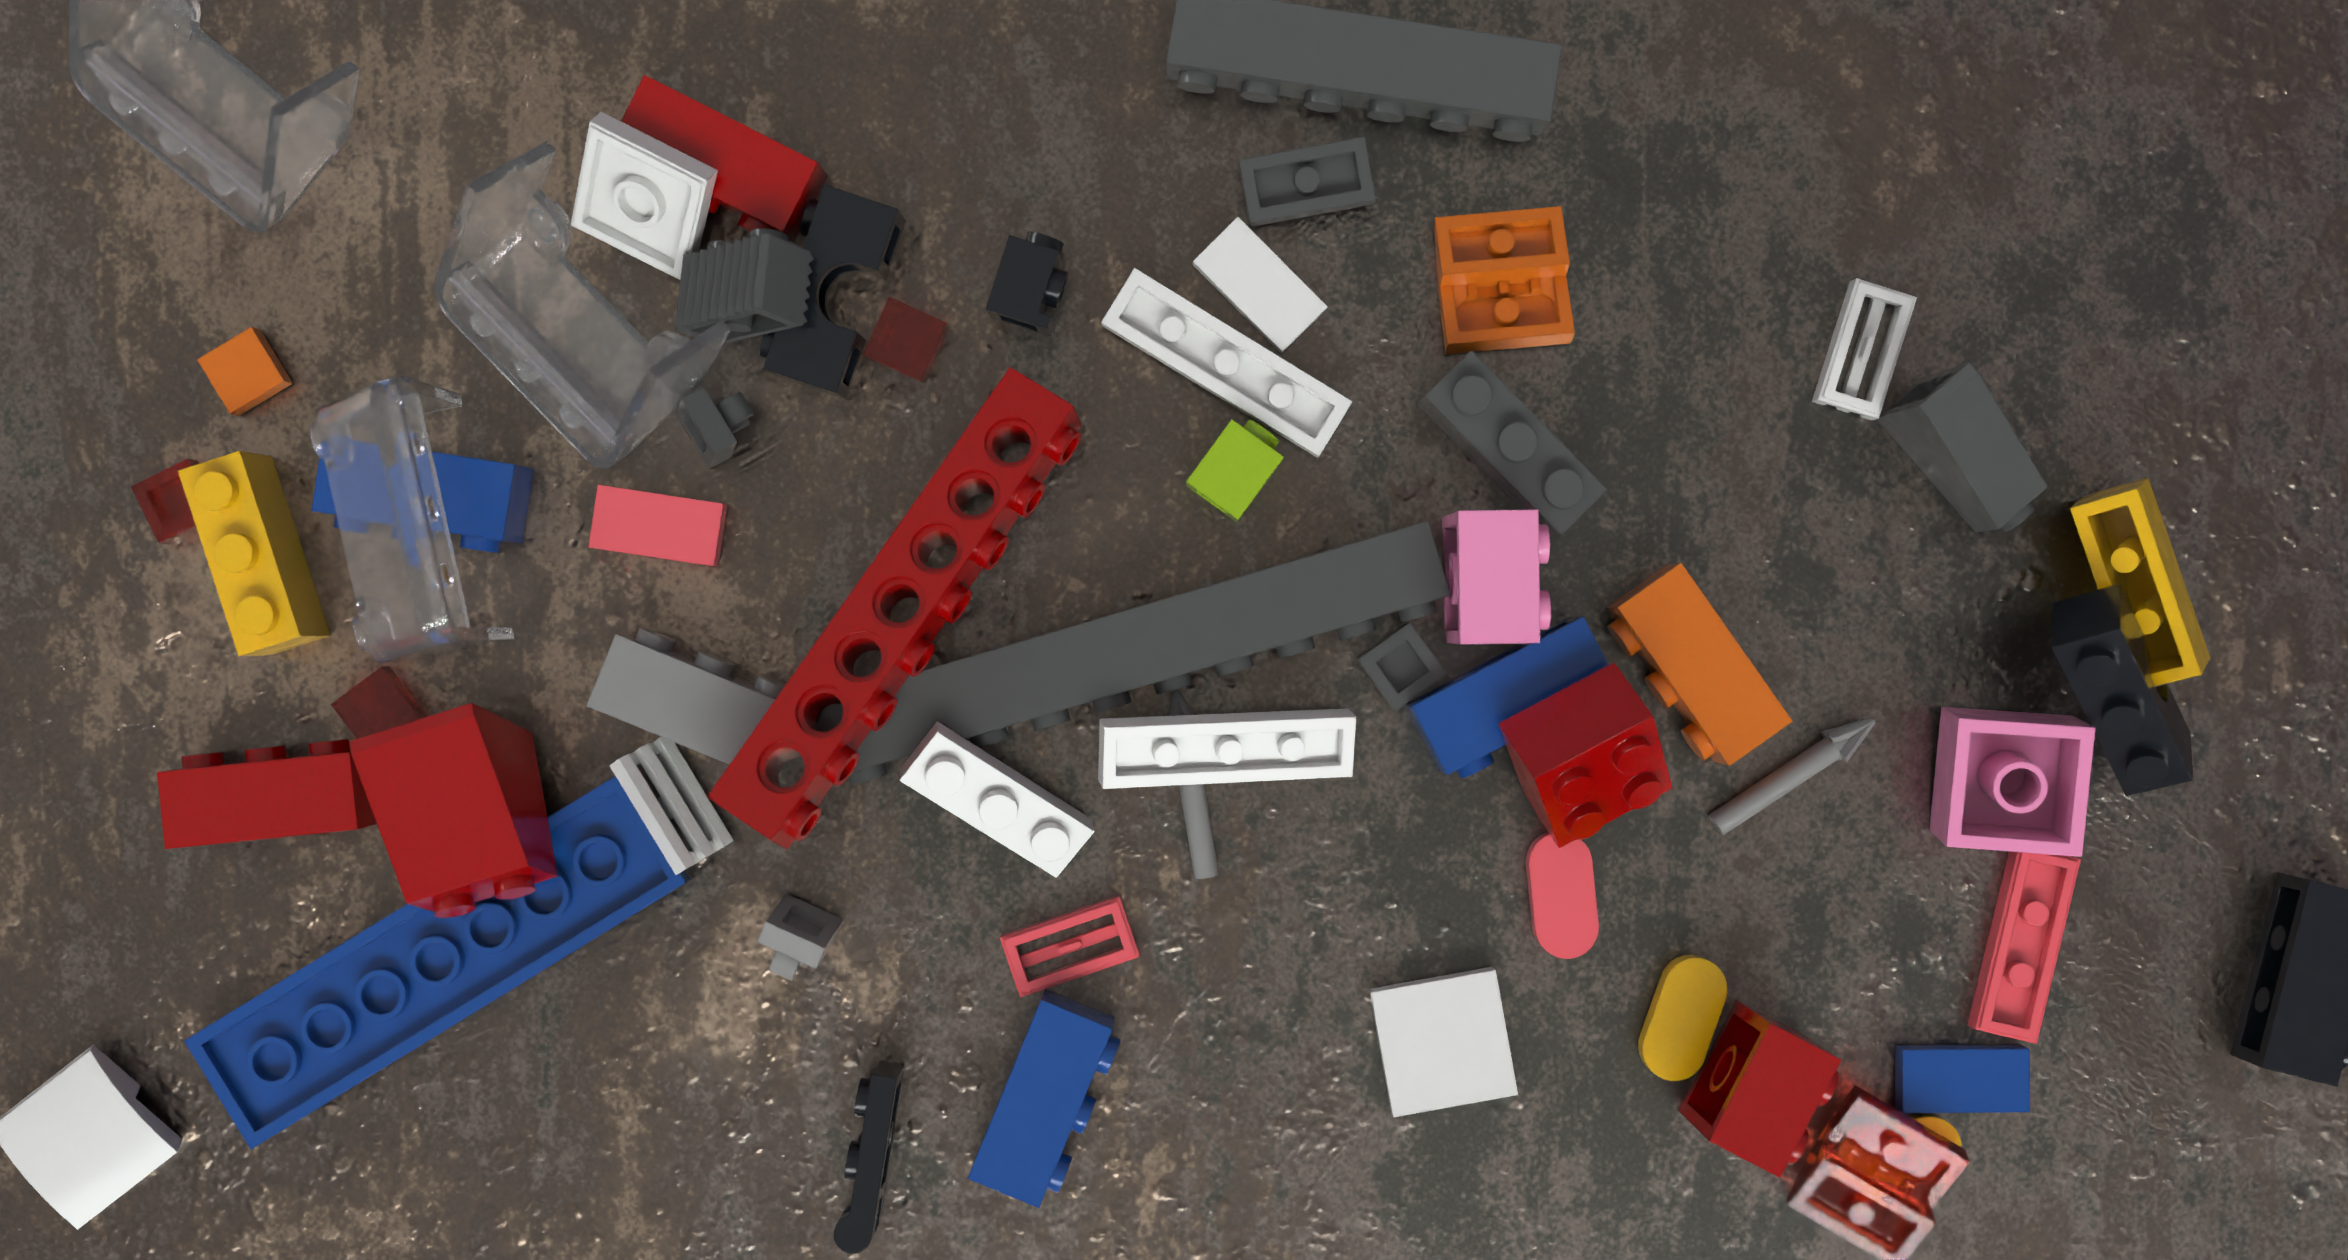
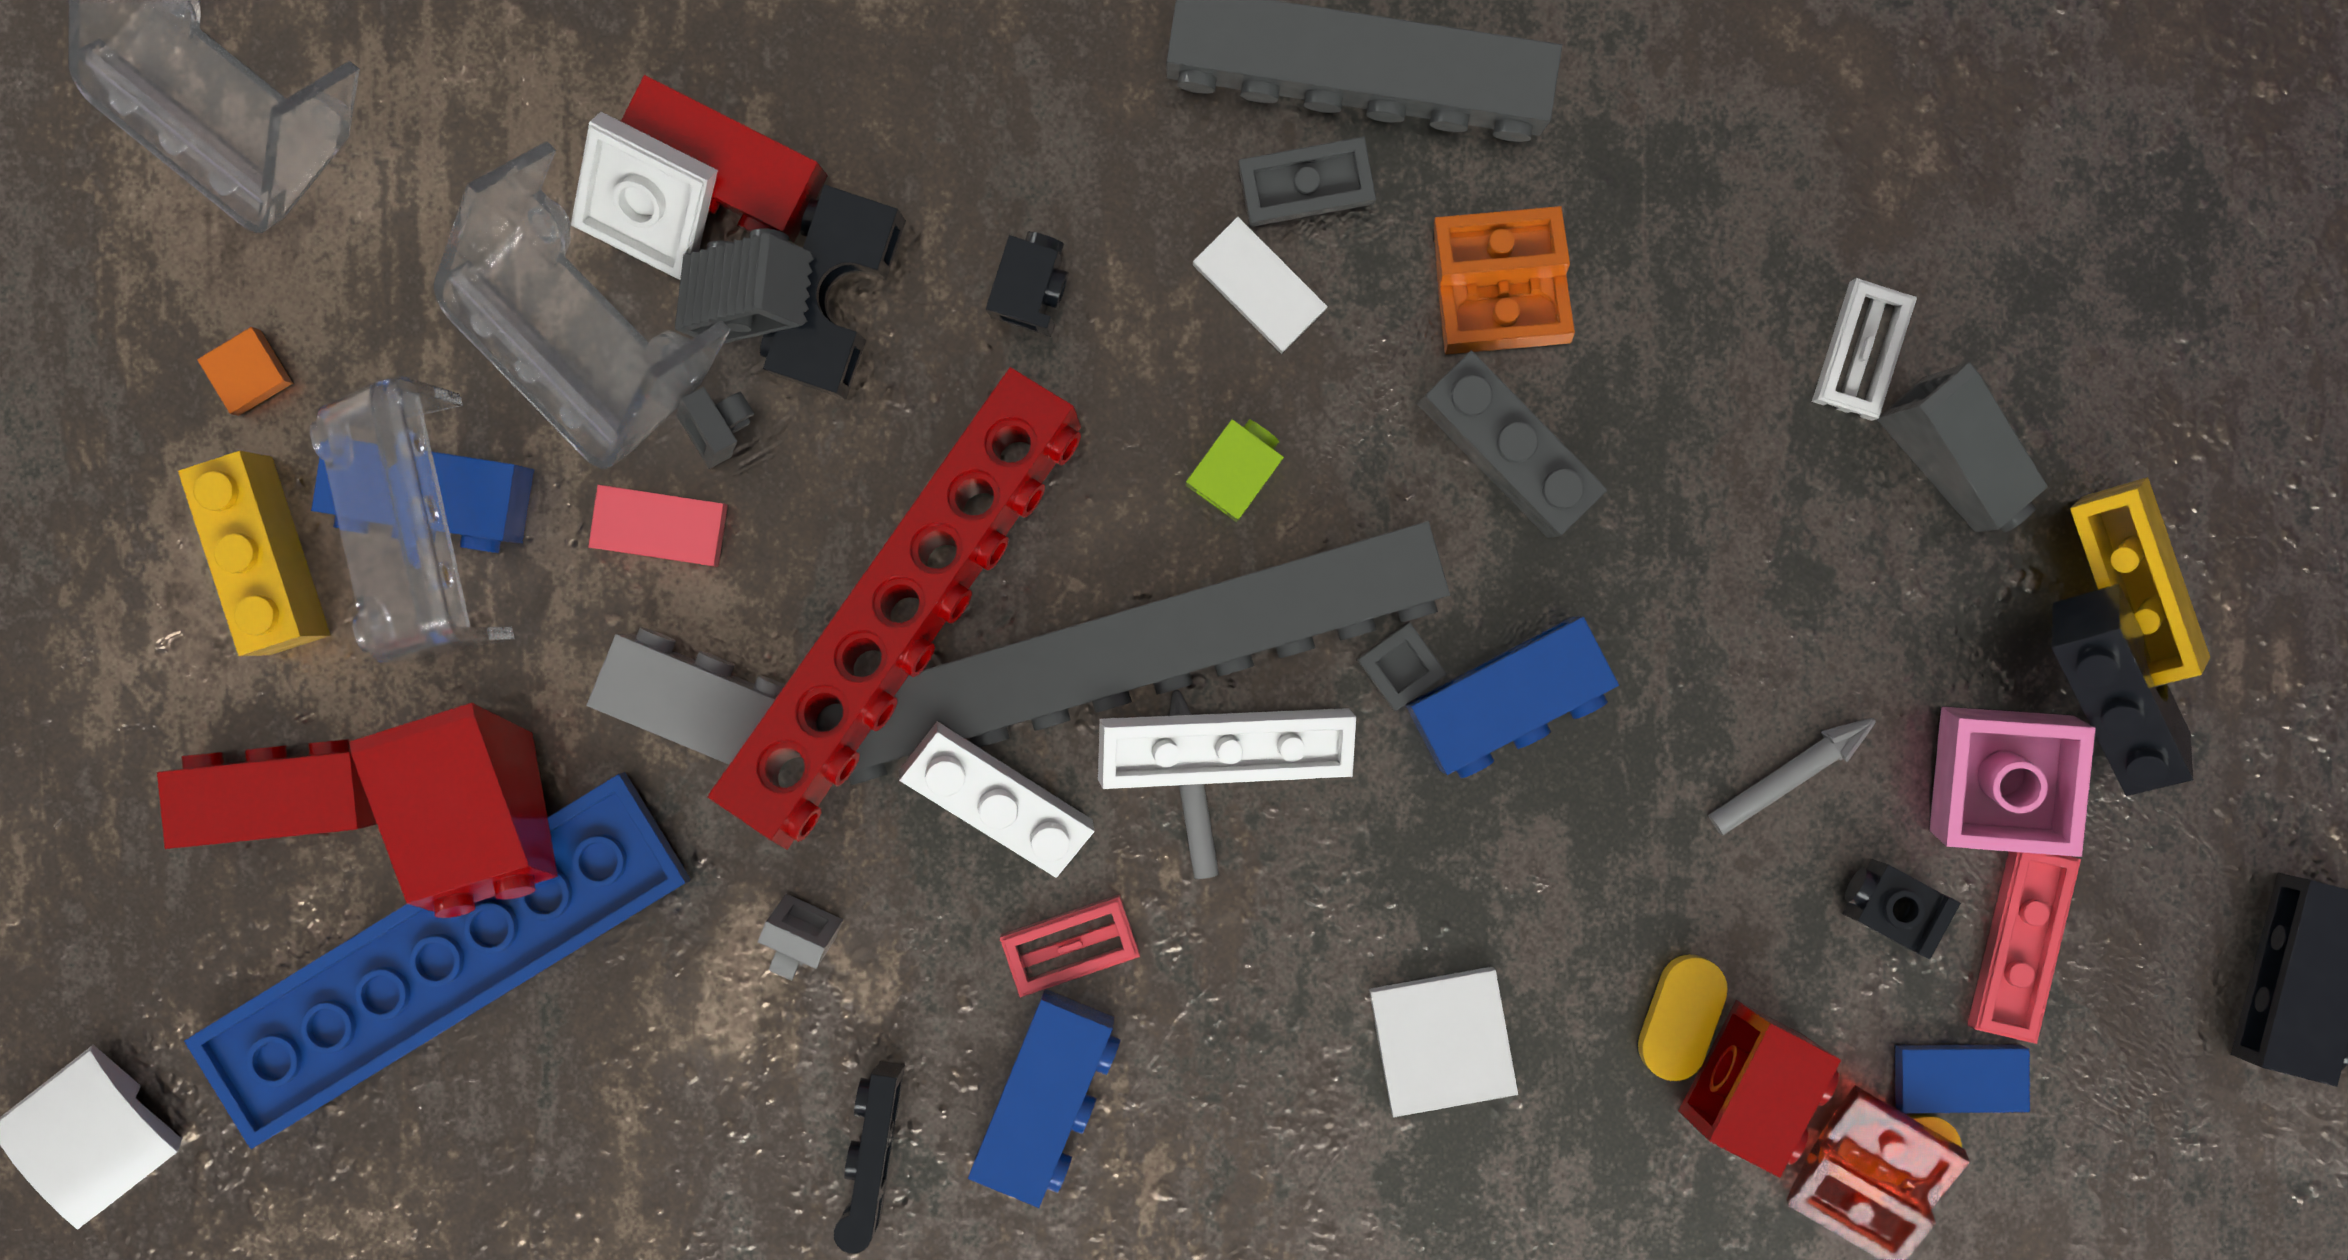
clear red tile [131,459,199,544] -> none
clear red tile [331,666,427,739] -> none
white tile [610,737,734,875] -> none
clear red tile [863,297,949,383] -> none
white plate [1101,268,1353,458] -> none
bright pink brick [1442,510,1551,644] -> none
red brick [1498,662,1673,848] -> none
coral tile [1525,832,1599,959] -> none
orange brick [1605,563,1793,766] -> none
none -> black brick [1842,859,1961,960]

